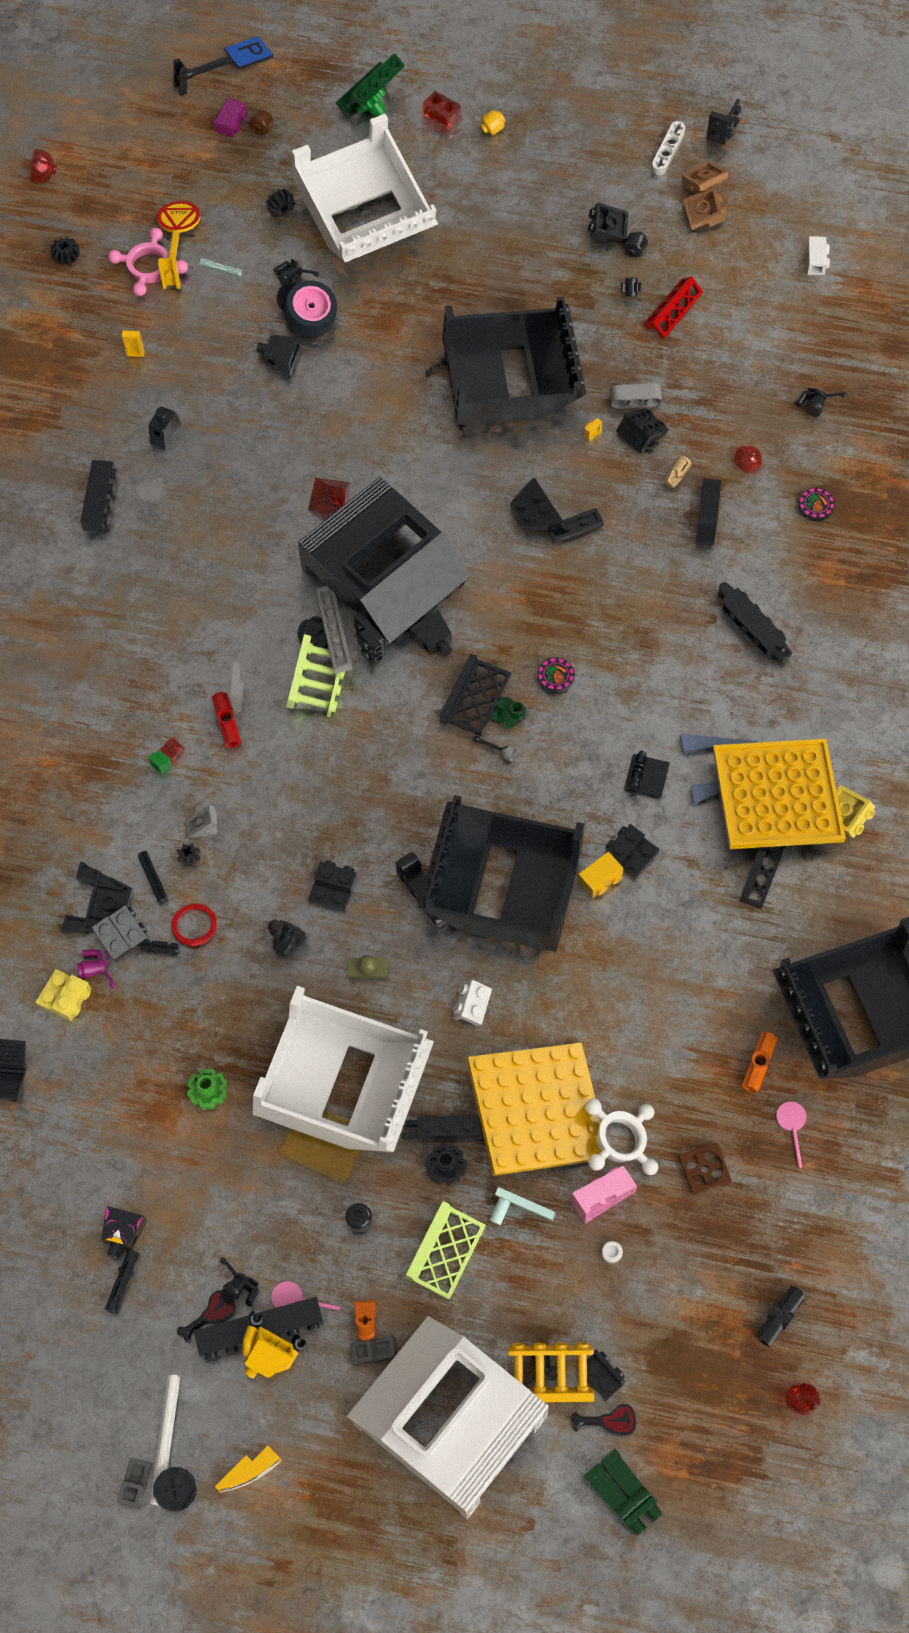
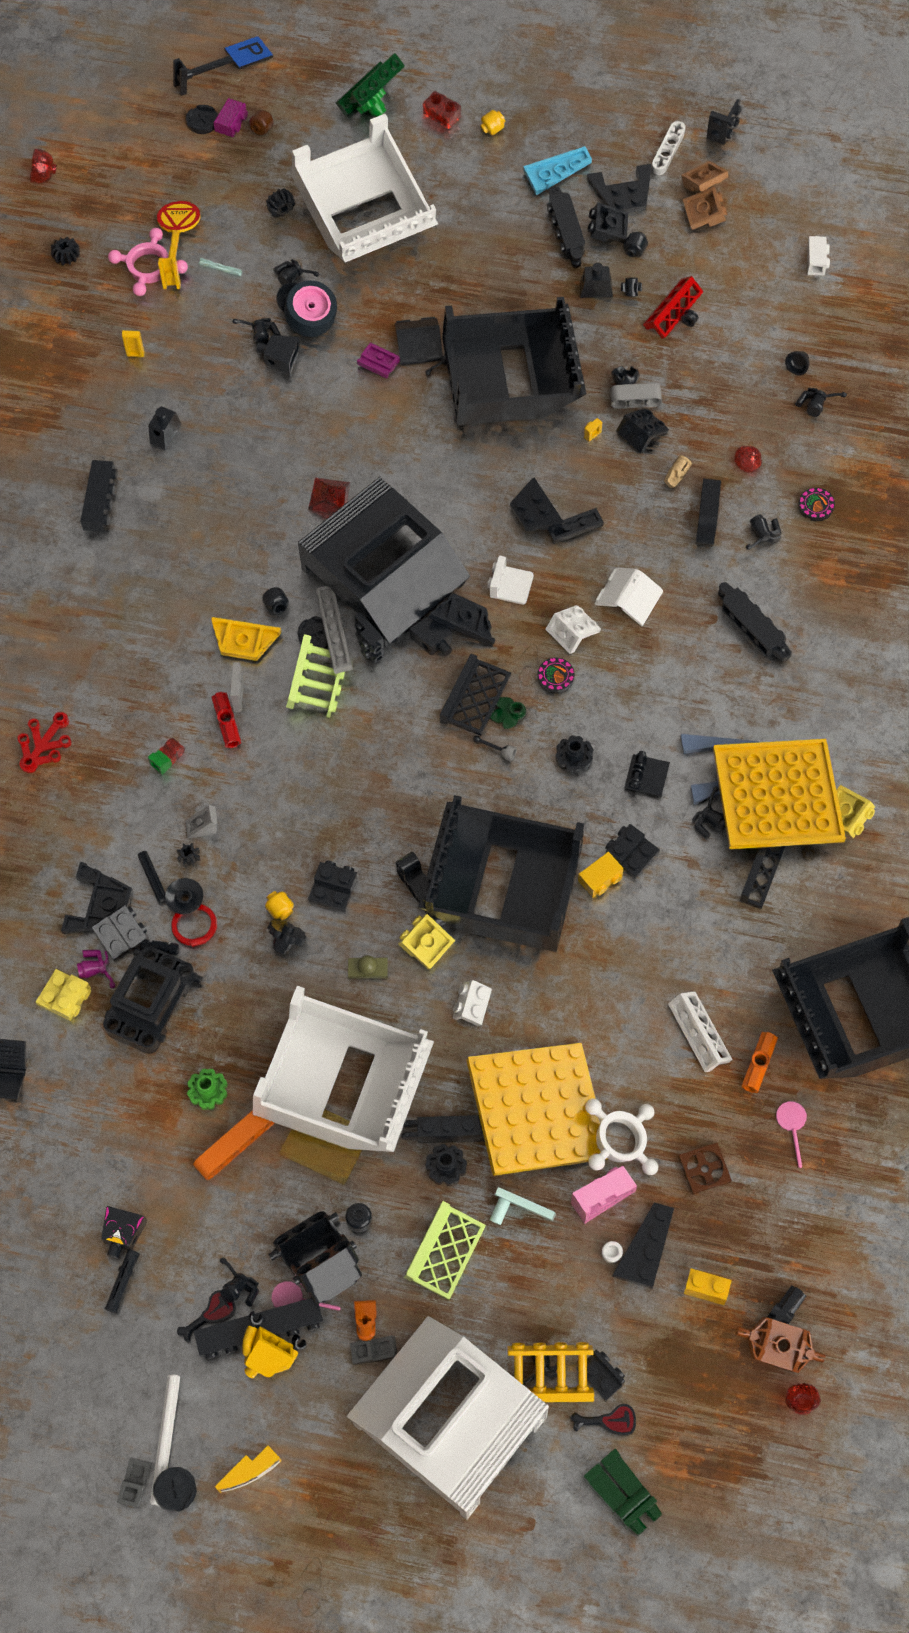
none -> red plant [17,712,72,773]
none -> black piece [103,946,203,1054]
none -> black dish [165,878,204,915]
none -> black tile [186,105,218,134]
none -> orange beam [193,1110,274,1180]
none -> yellow wing [211,617,282,661]
none -> black piece [232,318,281,345]
none -> black head [262,587,289,614]
none -> yellow head [265,891,294,920]
none -> black piece [268,1211,362,1304]
none -> magenta plate [357,342,400,379]
none -> black piece [394,316,443,365]
none -> light yellow plate [398,914,455,970]
none -> black wing [428,593,495,646]
none -> white bracket [487,556,534,605]
none -> medium azure wing [523,146,592,195]
none -> white bracket [545,605,601,654]
none -> black hinge [547,187,585,268]
none -> black plant [555,735,594,773]
none -> black torso [580,263,613,298]
none -> black wing [587,164,651,213]
none -> white piece [595,568,663,626]
none -> black hair [611,366,640,385]
none -> black wing [612,1202,674,1289]
none -> white fence [668,992,732,1072]
none -> black bush [681,309,699,327]
none -> yellow brick [684,1268,732,1305]
none -> black piece [692,786,726,840]
none -> dark orange plate [735,1317,826,1373]
none -> black piece [746,514,782,550]
none -> black piece [785,351,810,375]

